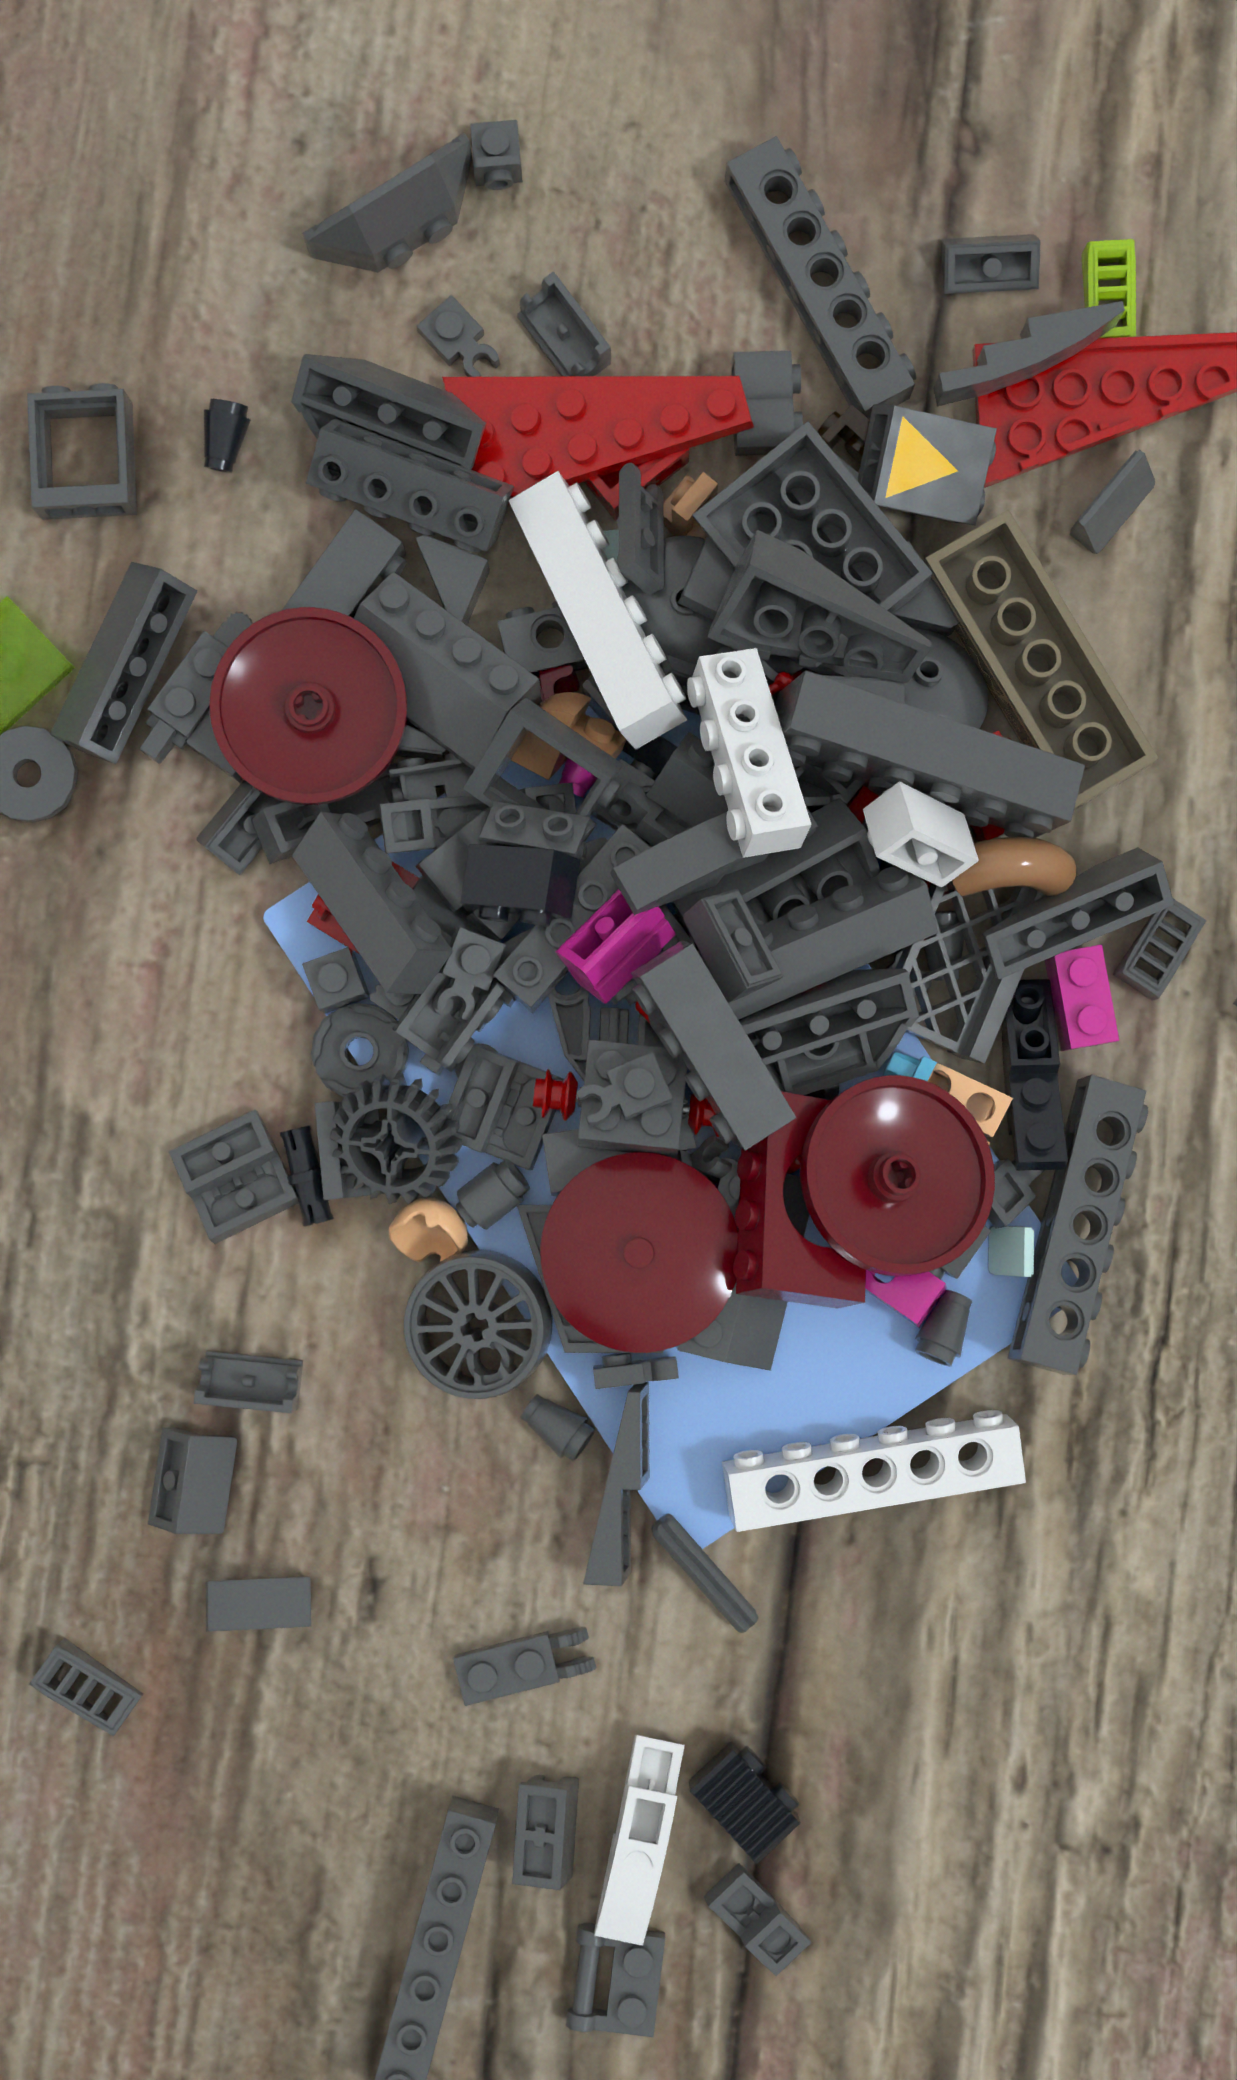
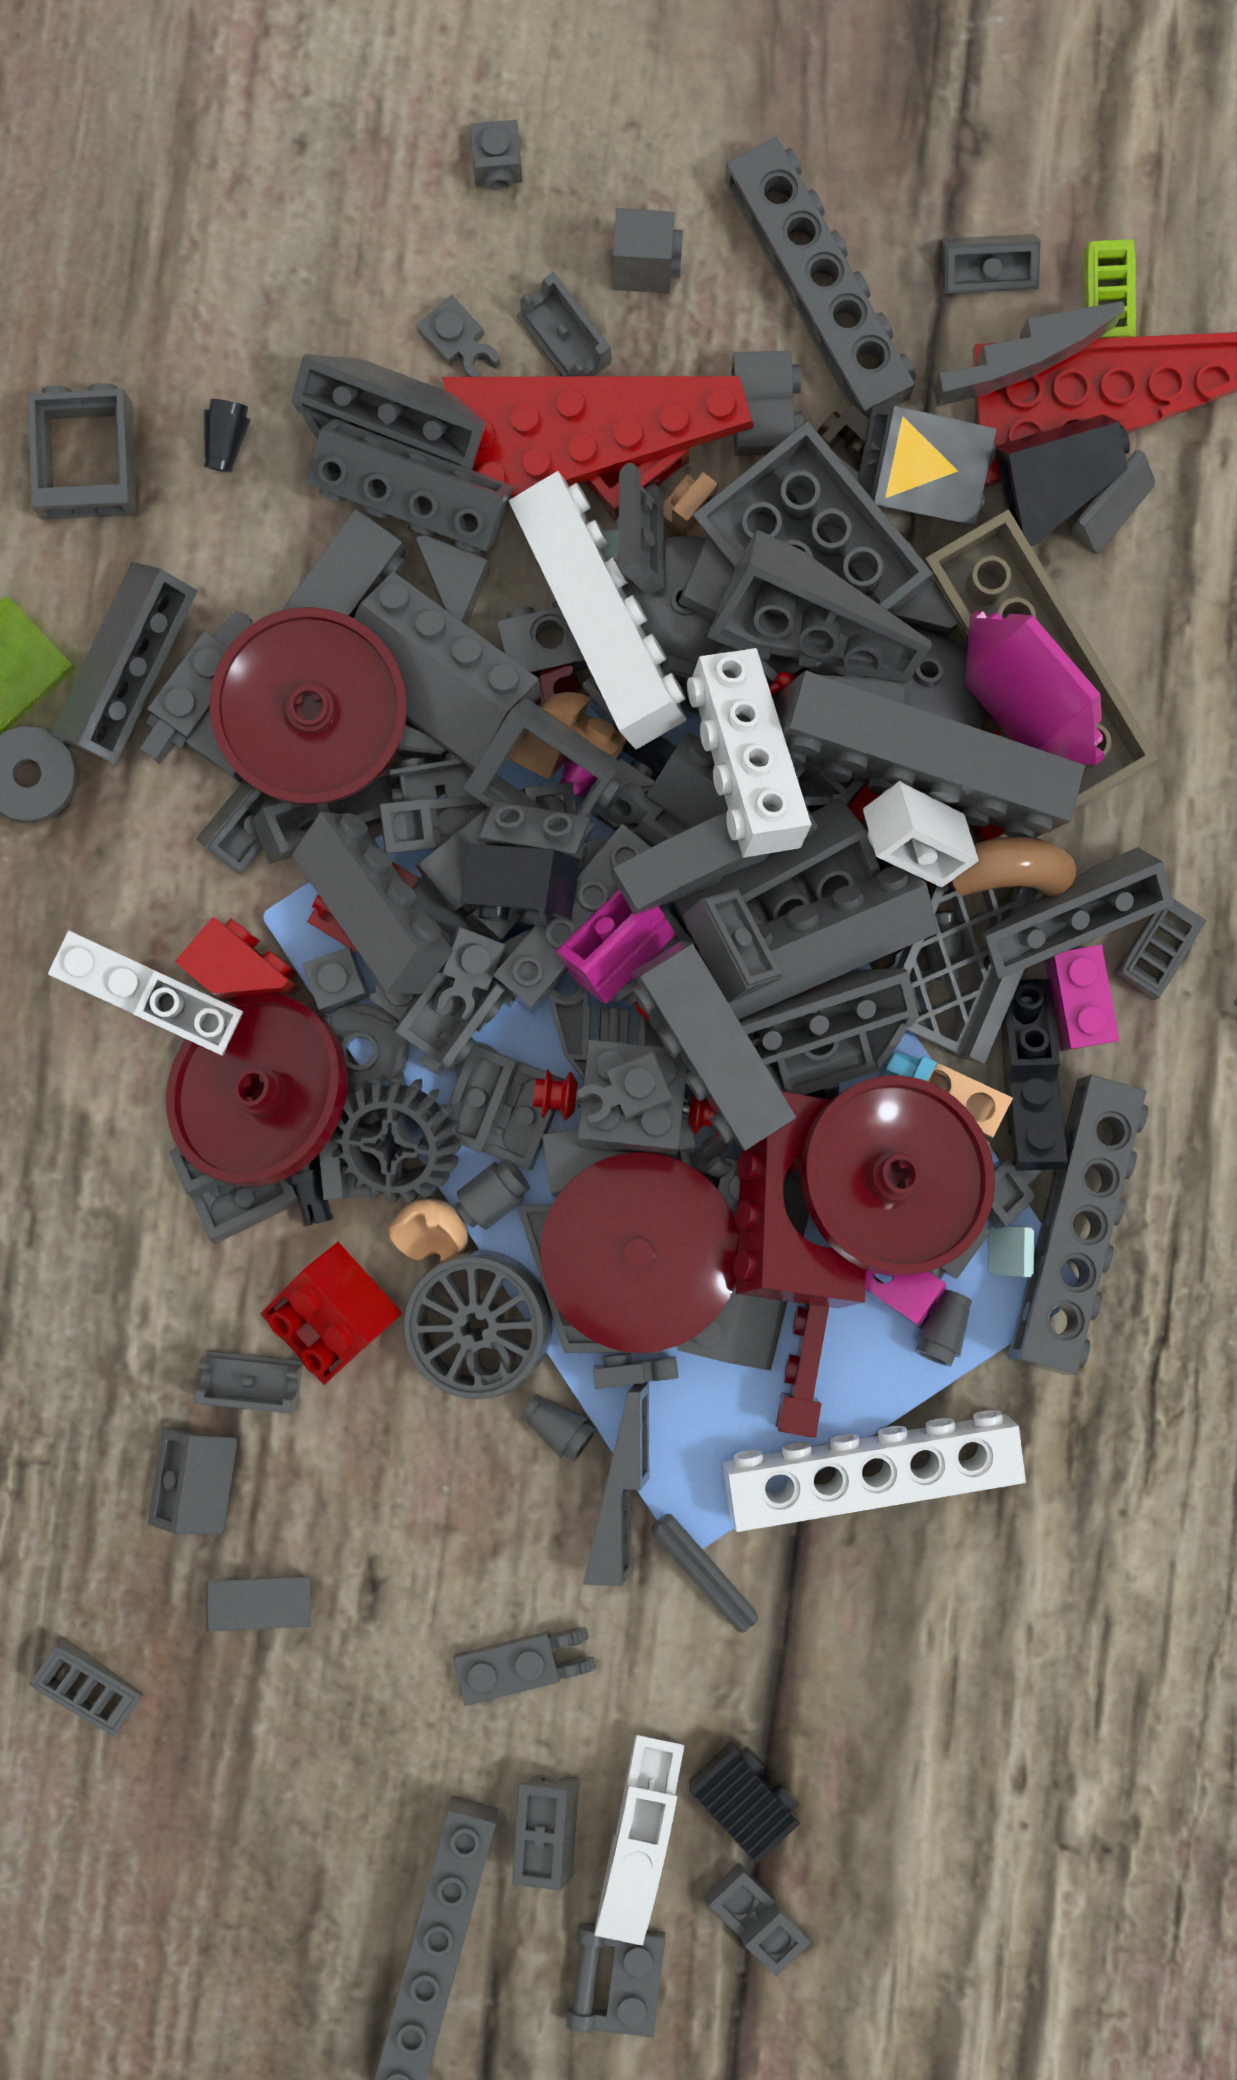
dark grey wedge [302,133,472,273] -> none
none -> white slope [48,930,243,1056]
none -> dark red dish [166,993,348,1187]
none -> red slope [174,917,301,1000]
none -> red slope [260,1241,403,1385]
none -> dark grey brick [613,208,683,294]
none -> dark red plate [775,1304,829,1438]
none -> dark pink wedge [965,611,1104,765]
none -> black slope [995,414,1130,546]

